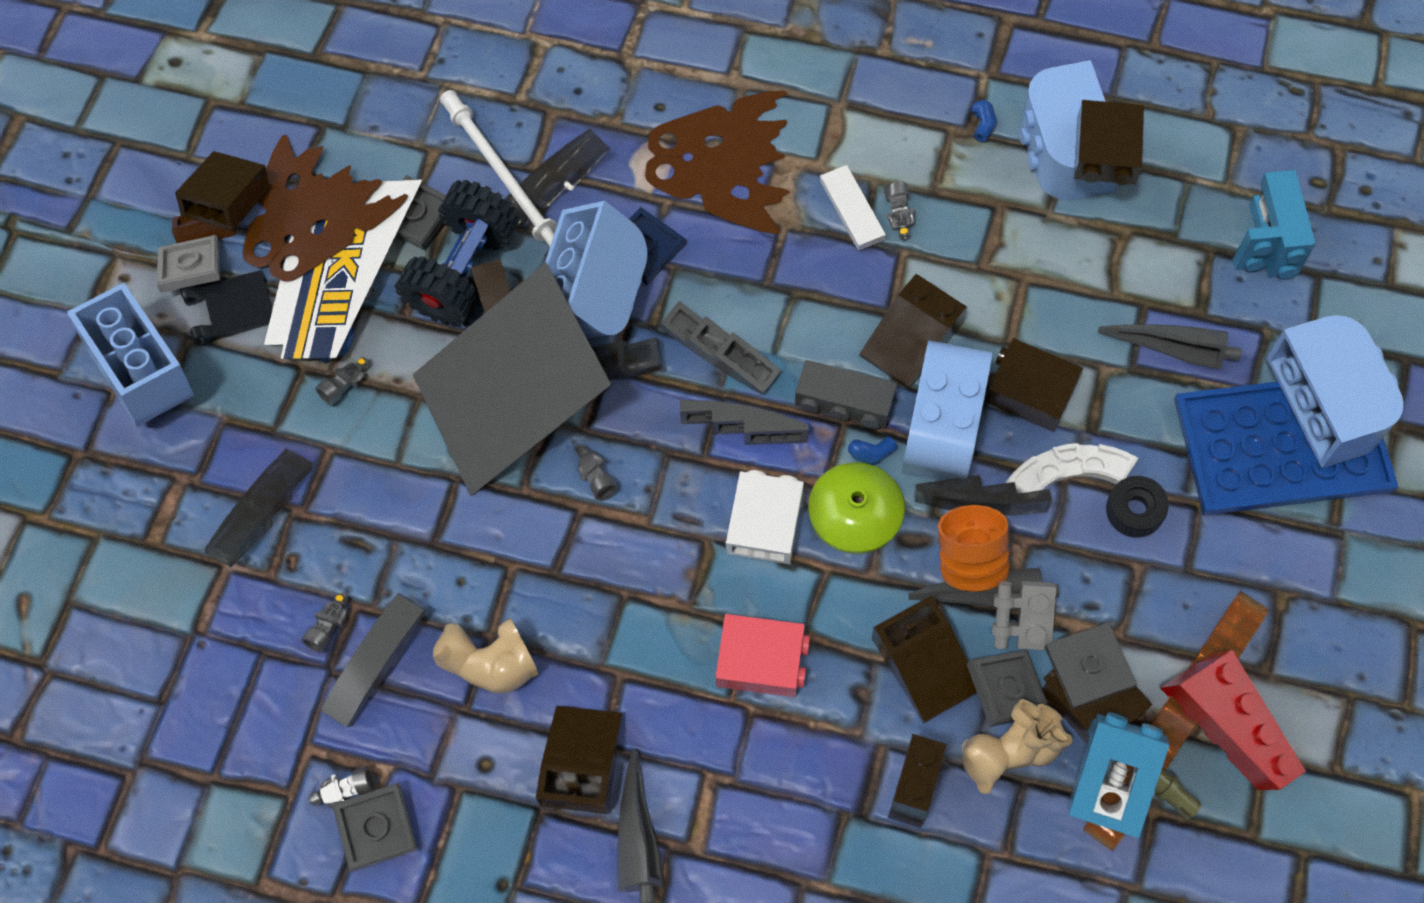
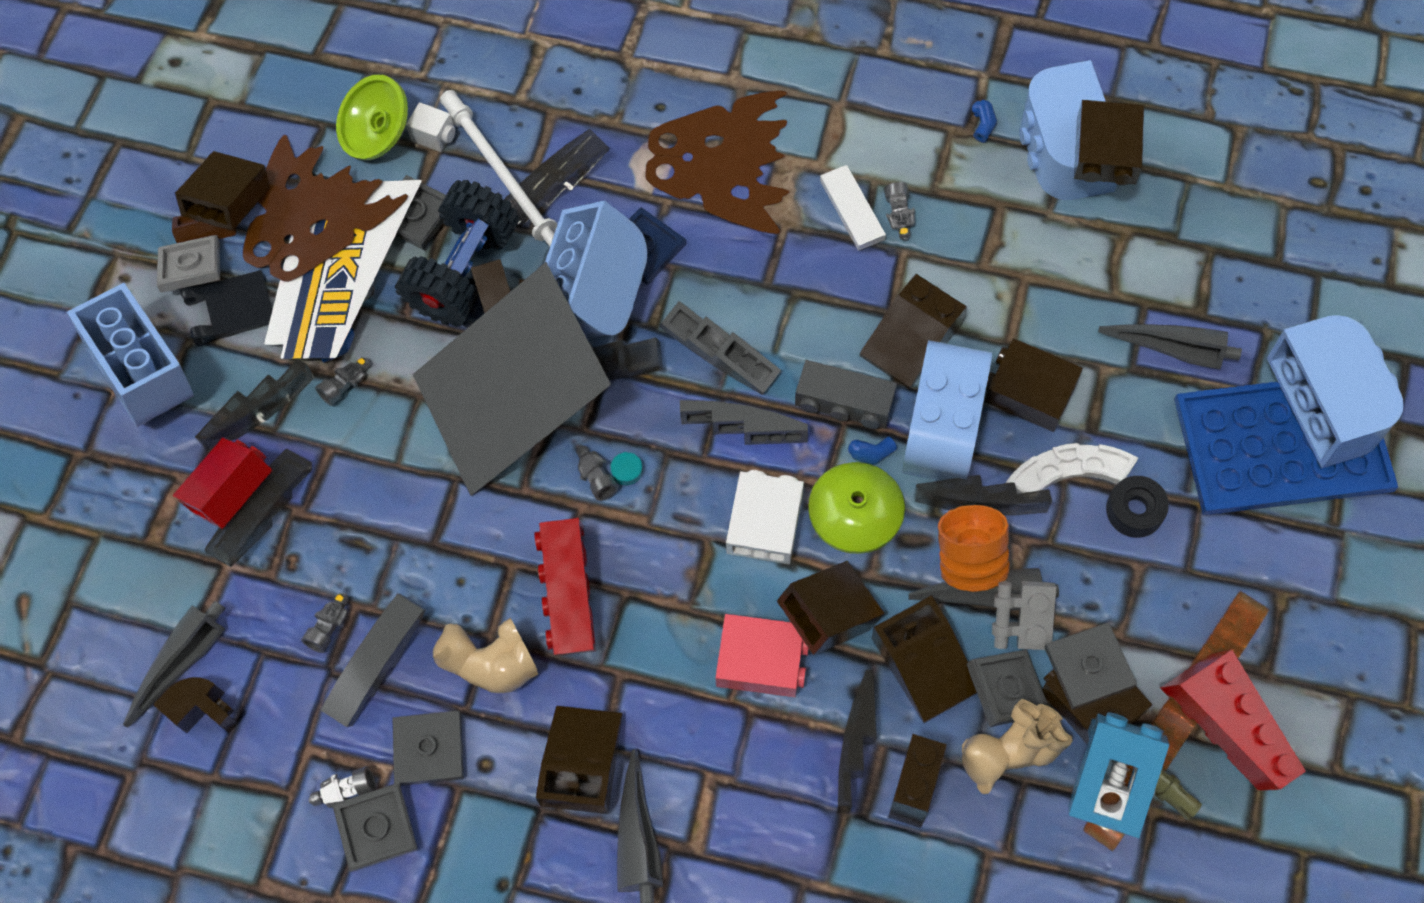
dark azure brick [1233,170,1316,279] -> none
none -> dark grey piece [123,601,226,728]
none -> dark brown brick [153,677,238,733]
none -> red brick [172,437,272,529]
none -> clear smoke slope [195,358,315,452]
none -> lime dish [336,74,408,161]
none -> dark grey plate [392,710,464,786]
none -> white brick [406,102,455,153]
none -> red wedge [534,518,596,656]
none -> teal tile [610,452,643,486]
none -> dark brown brick [777,561,885,655]
none -> clear smoke slope [837,670,876,813]

